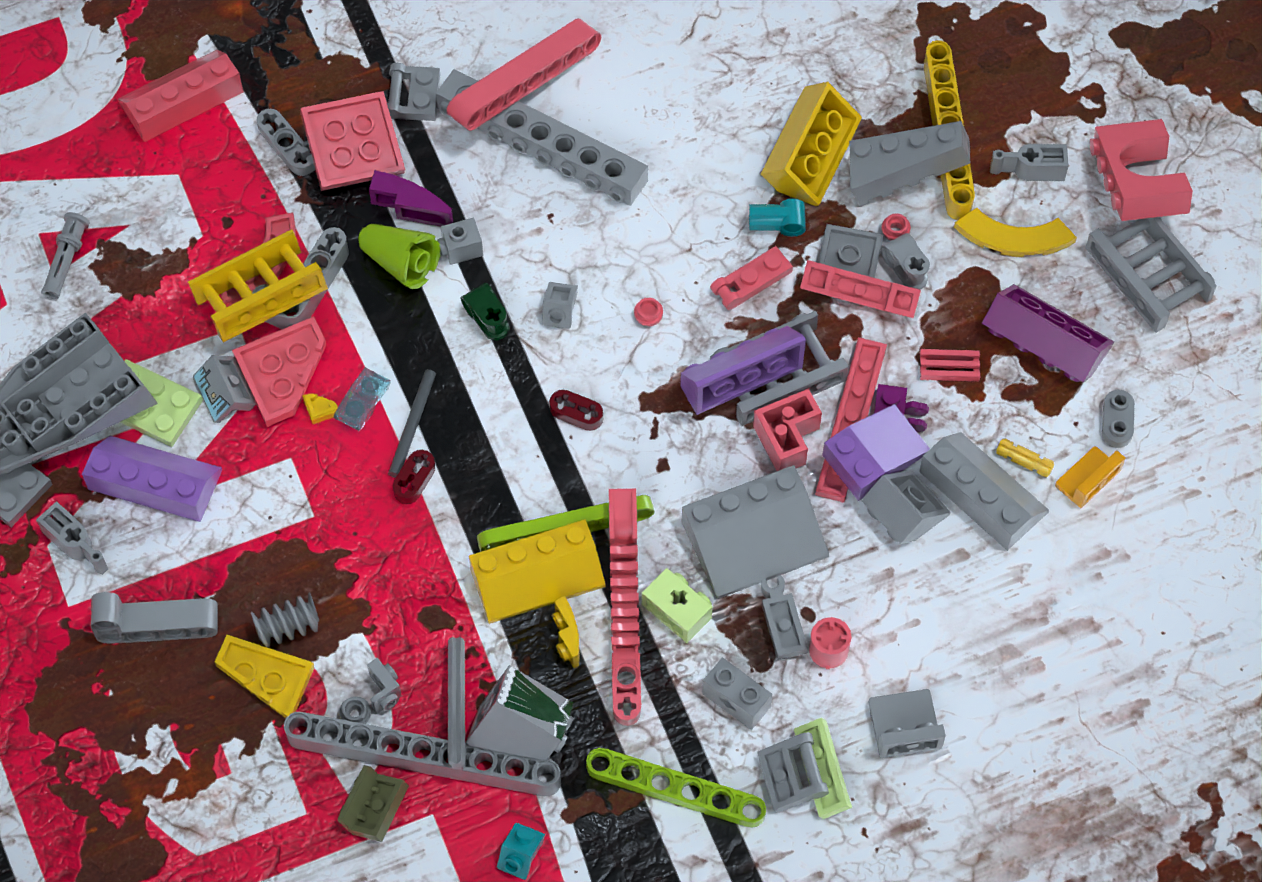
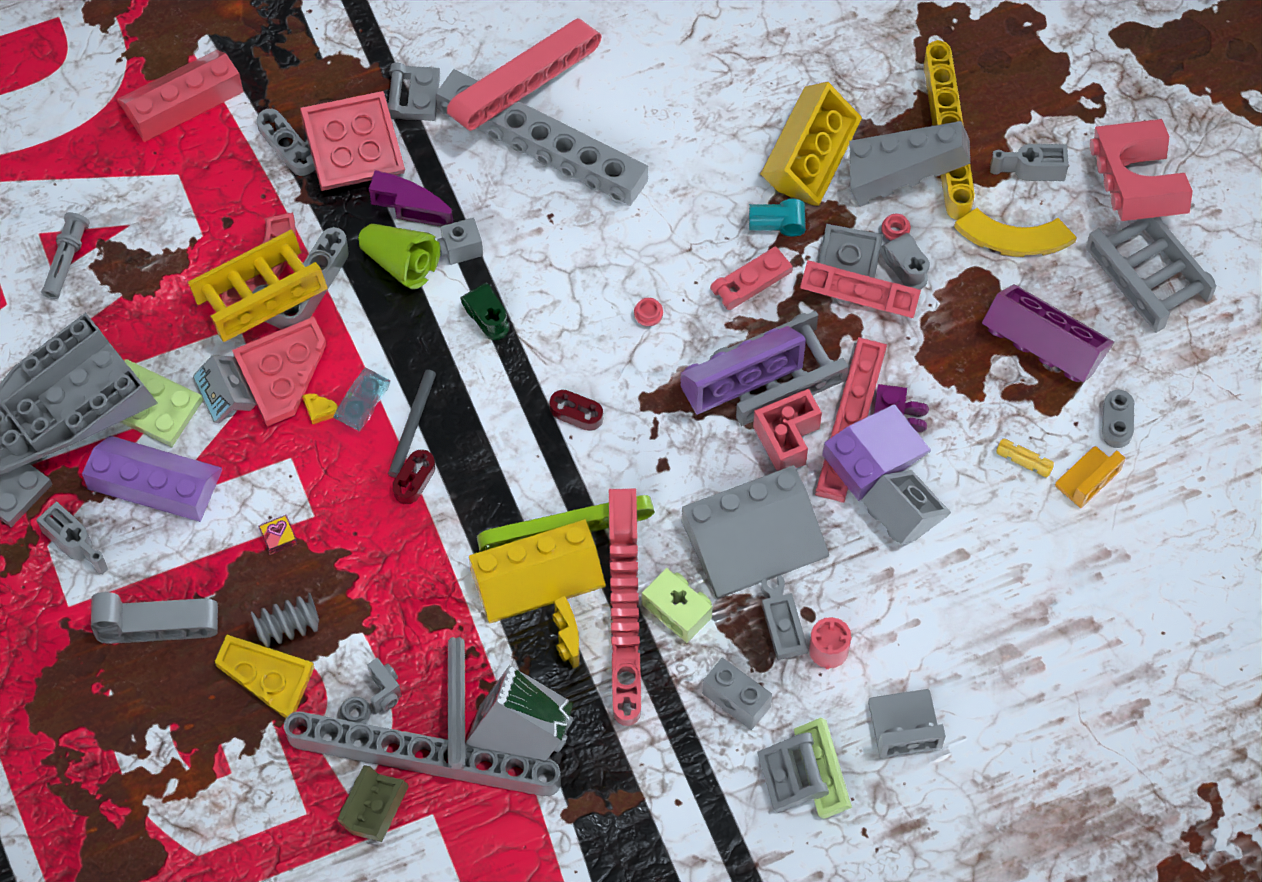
teal bracket [497,822,545,880] -> none
light grey bracket [542,282,578,329] -> none
lime beam [586,748,766,828] -> none
light grey slope [919,432,1049,551] -> none
coral tile [920,349,980,382] -> none
none -> tile [258,515,298,555]

